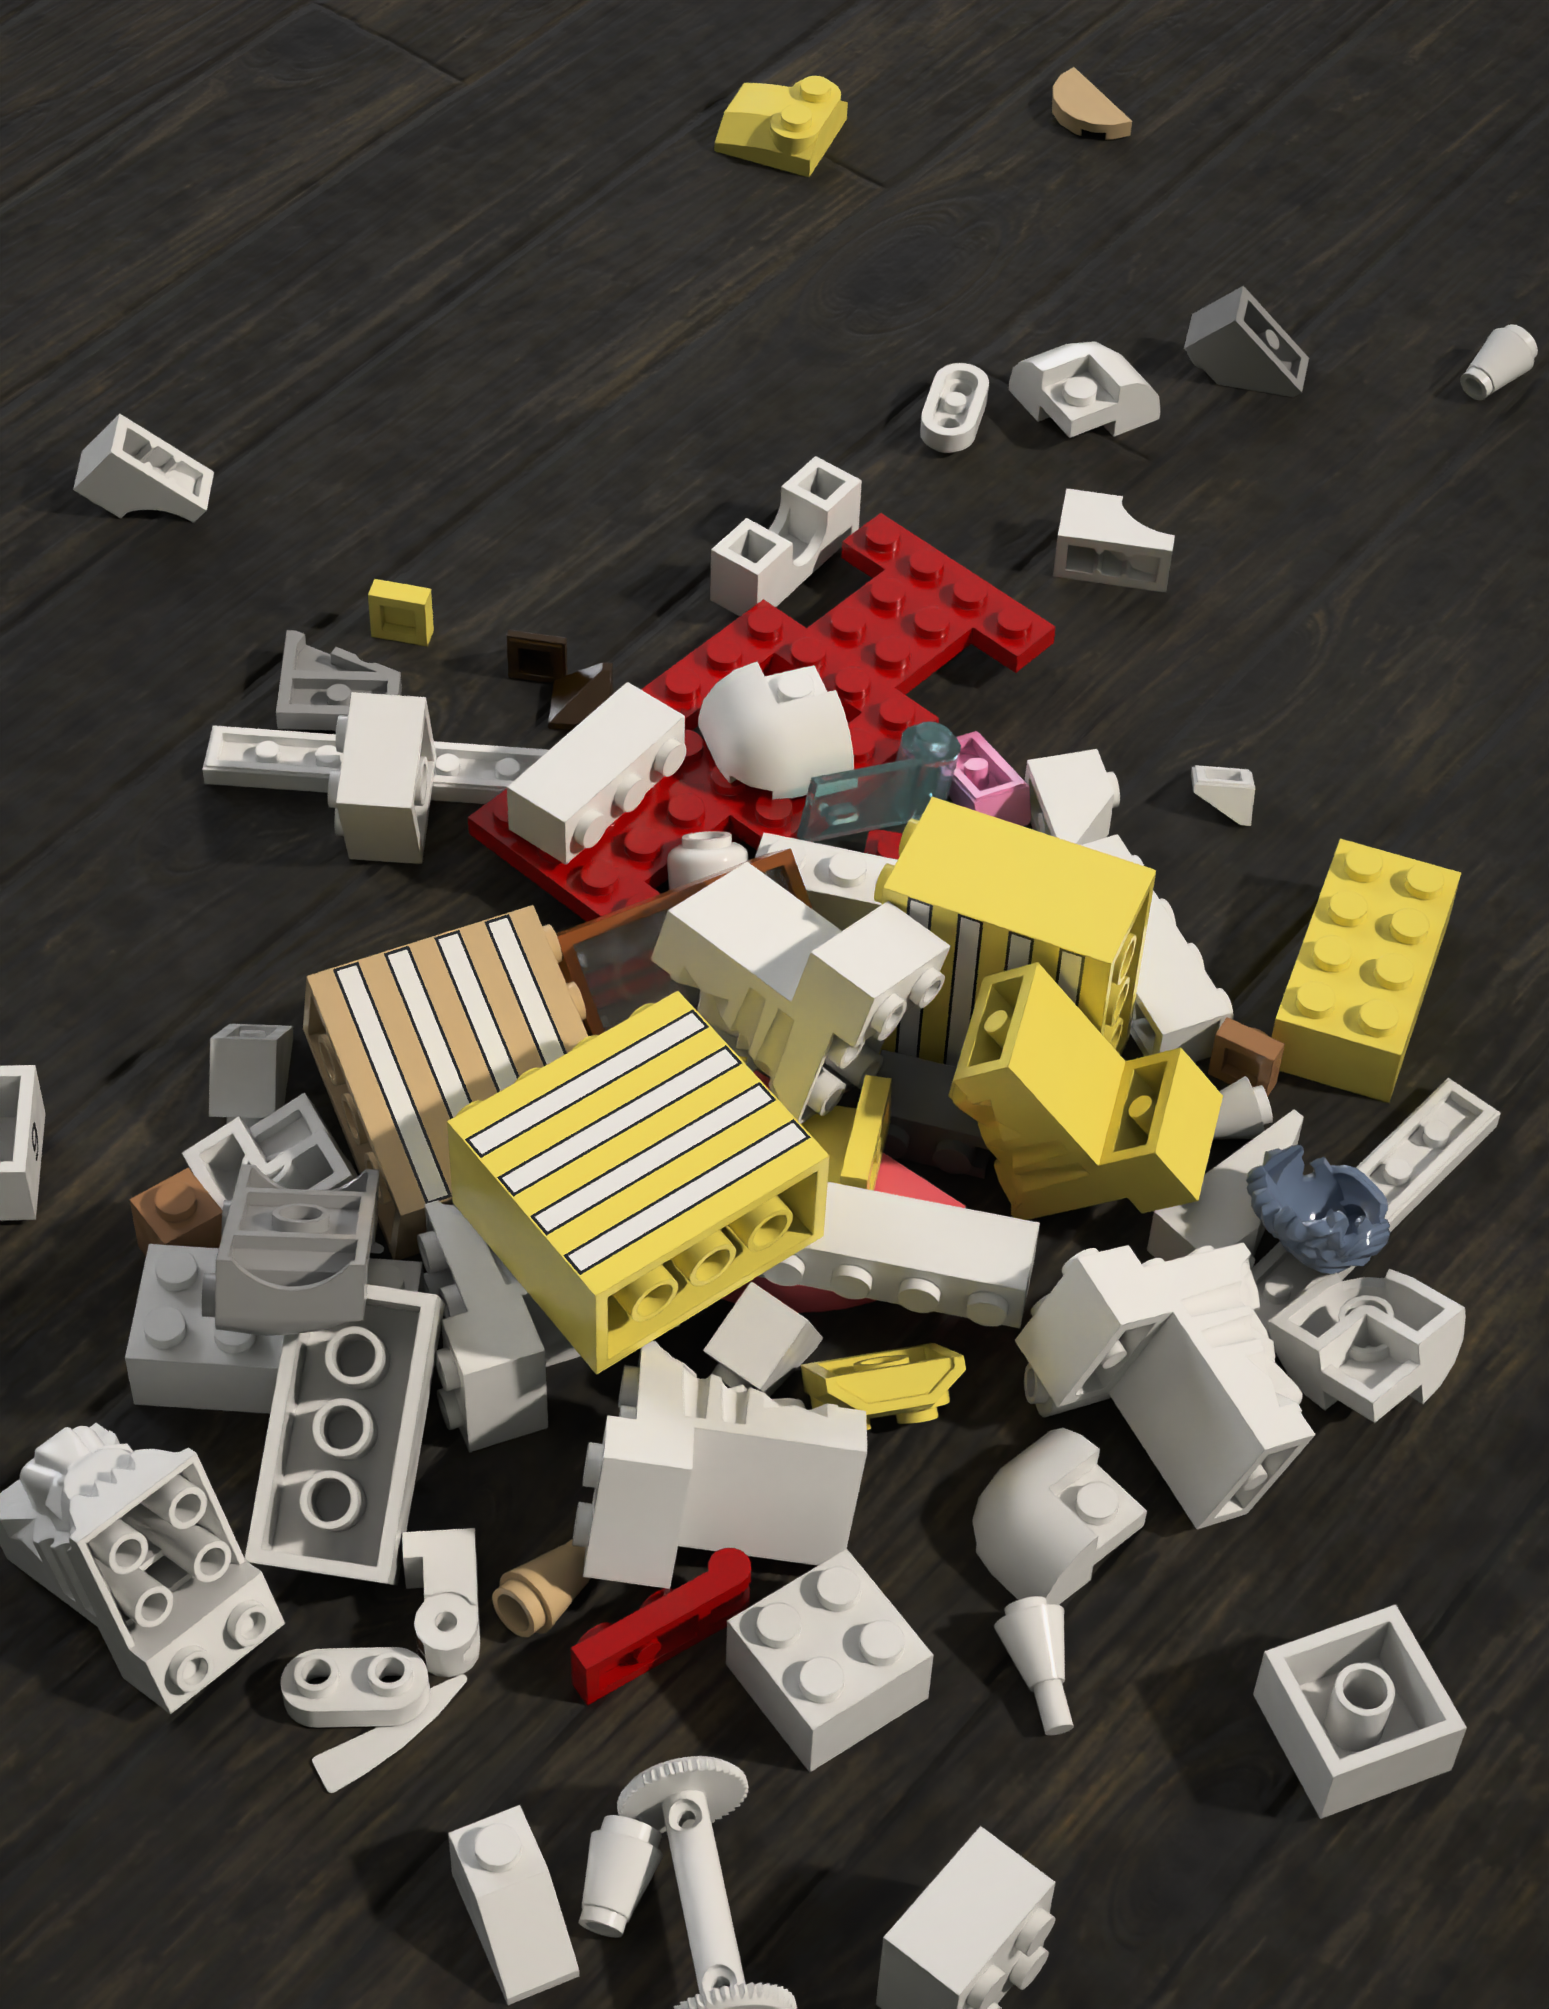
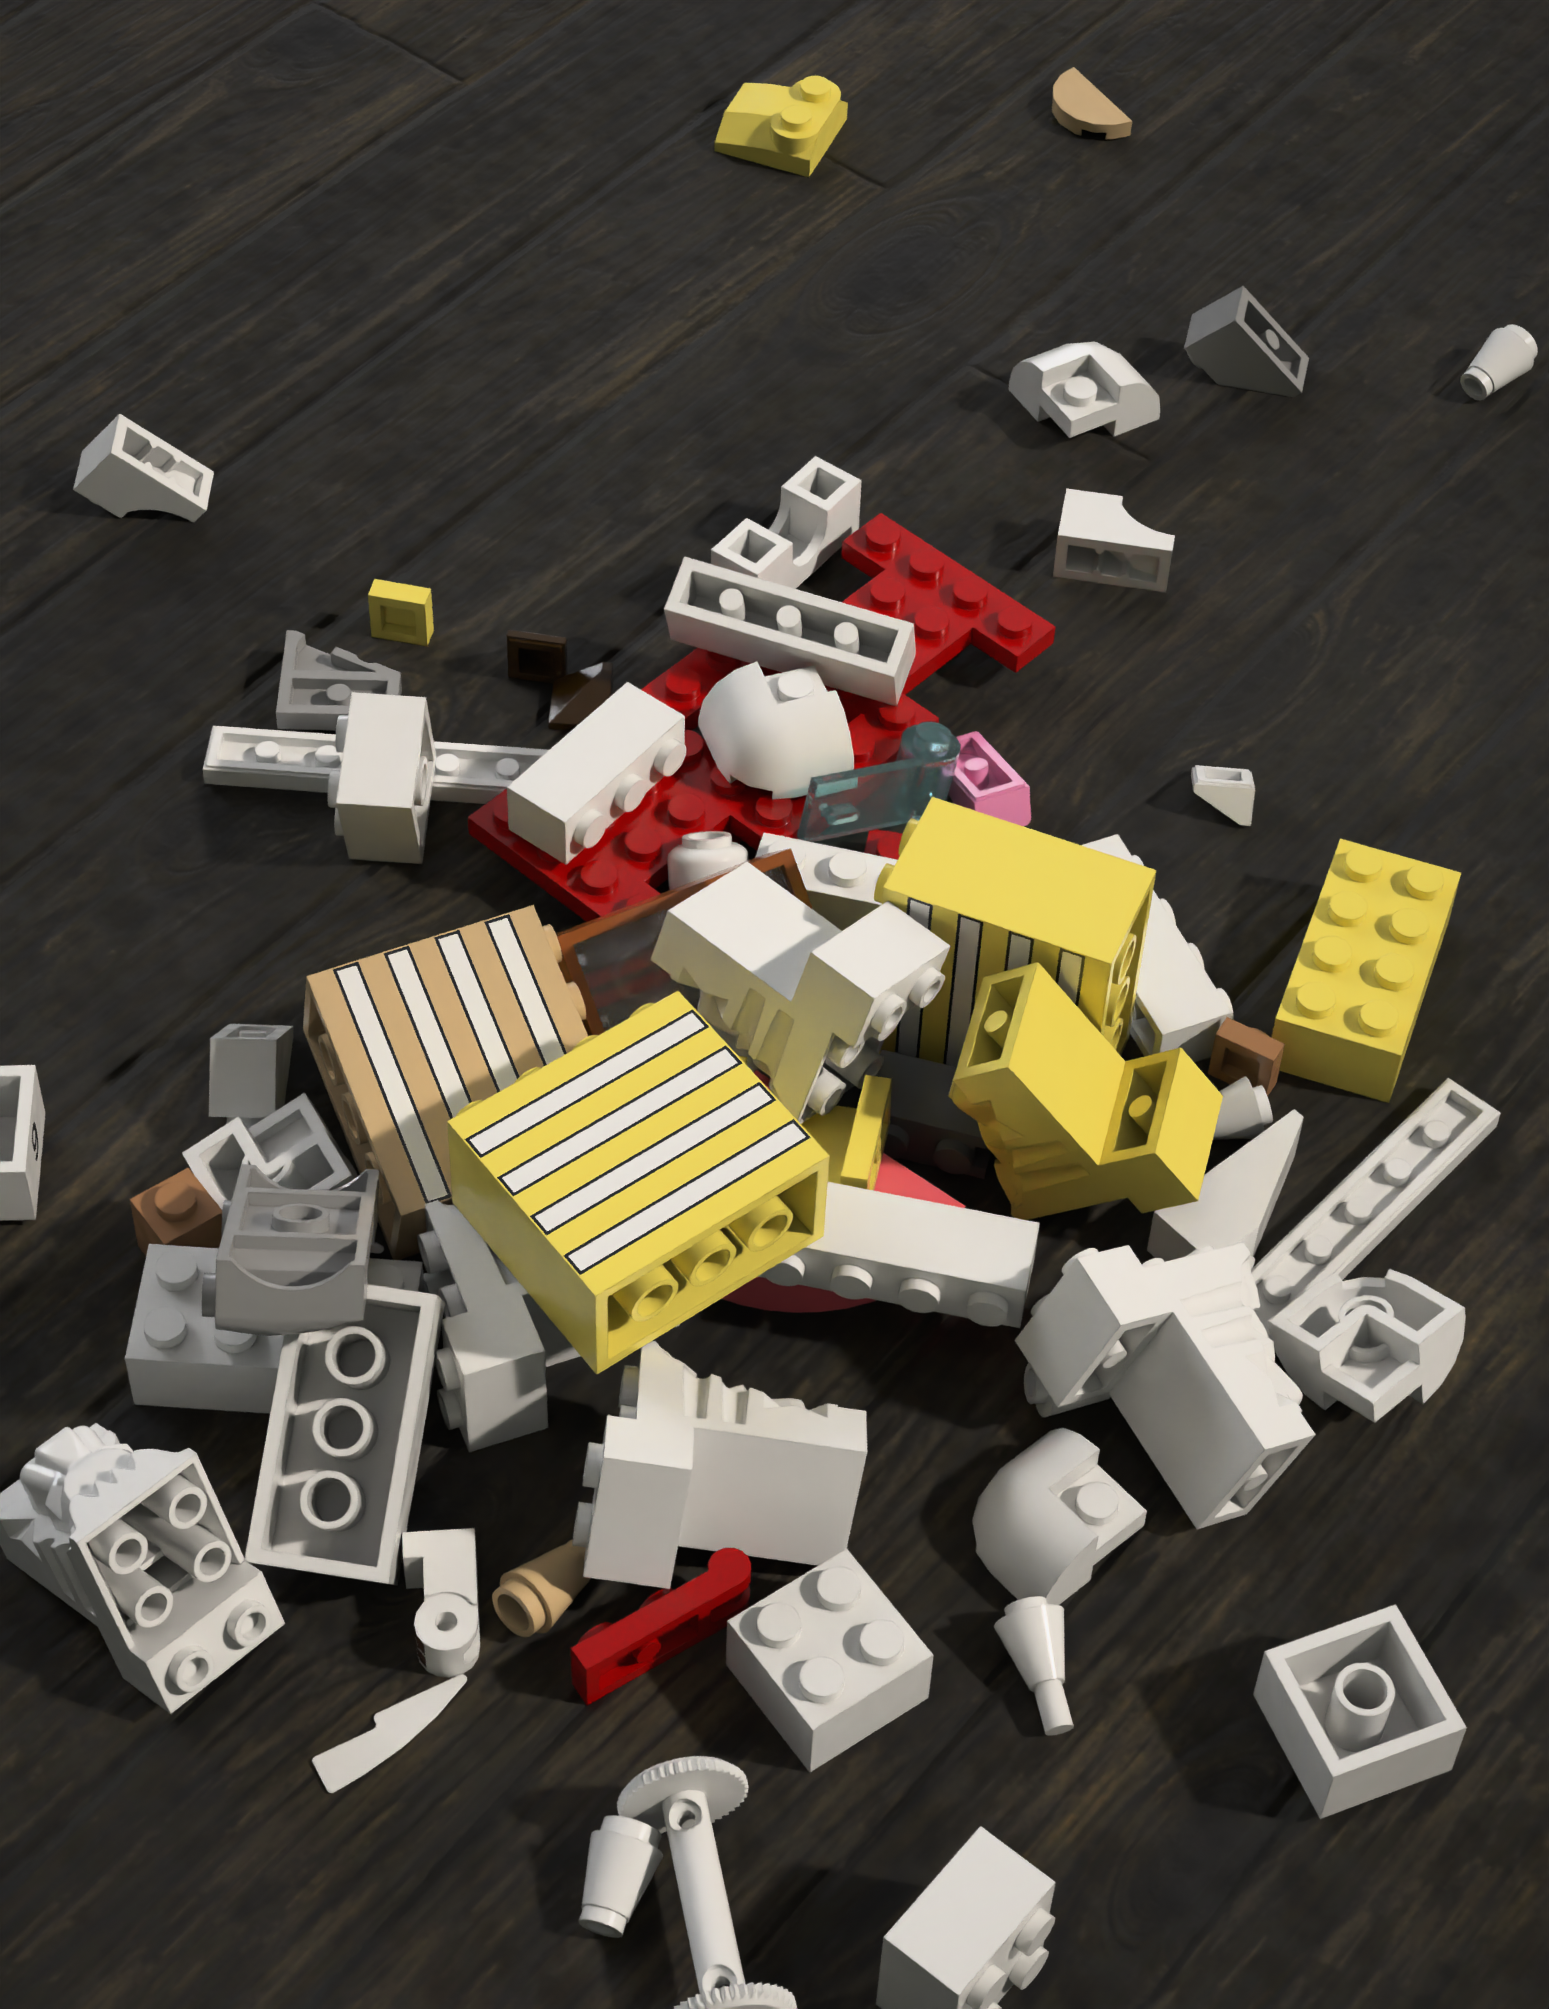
white plate [281,1647,430,1728] -> none
white slope [448,1805,579,2005] -> none
white slope [703,1281,823,1397] -> none
light yellow slope [801,1343,966,1430] -> none
white plate [920,363,989,453] -> none
white slope [1025,749,1120,845] -> none
sand blue hair [1246,1145,1390,1274] -> none
none -> white brick [664,557,916,706]

